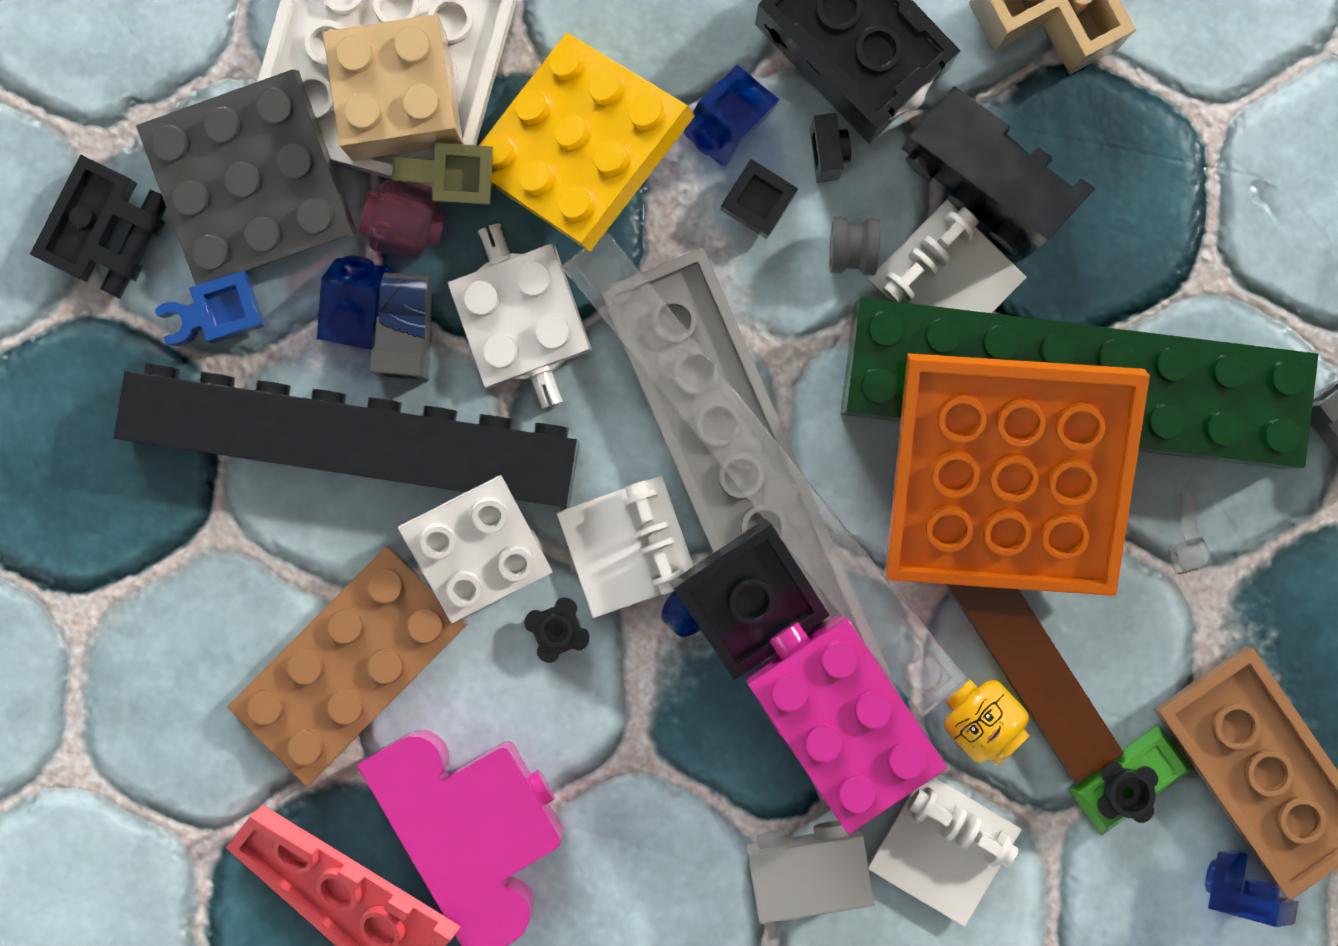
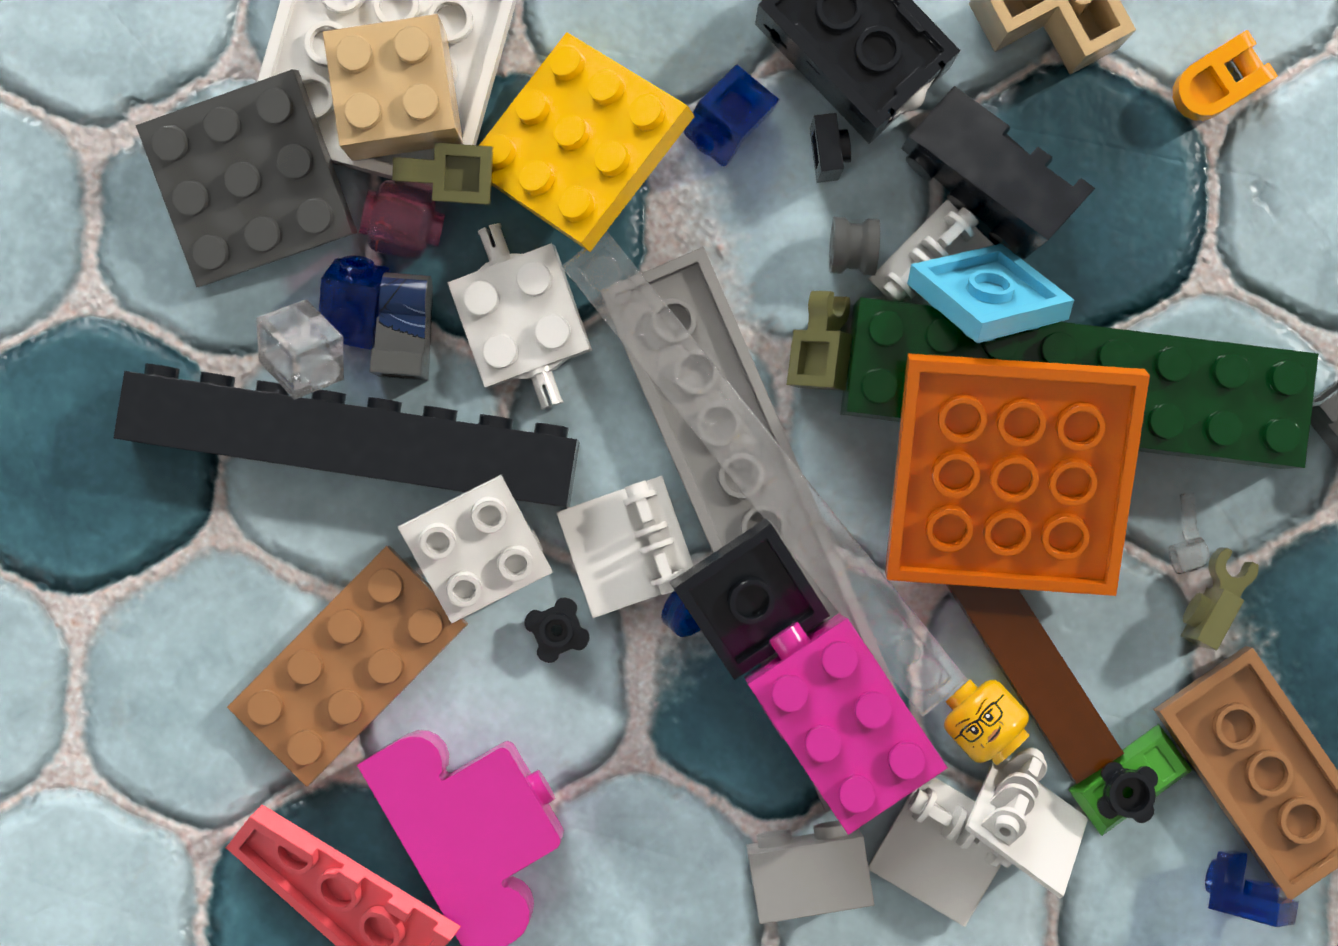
black plate [30,154,167,299] -> none
blue plate [155,271,265,346] -> none
black plate [720,159,798,239] -> none
none -> clear brick [256,299,344,400]
none -> olive plate [786,291,852,391]
none -> medium azure plate [907,244,1074,343]
none -> white hinge [965,748,1088,899]
none -> light orange plate [1172,30,1278,121]
none -> olive plate [1181,547,1259,650]

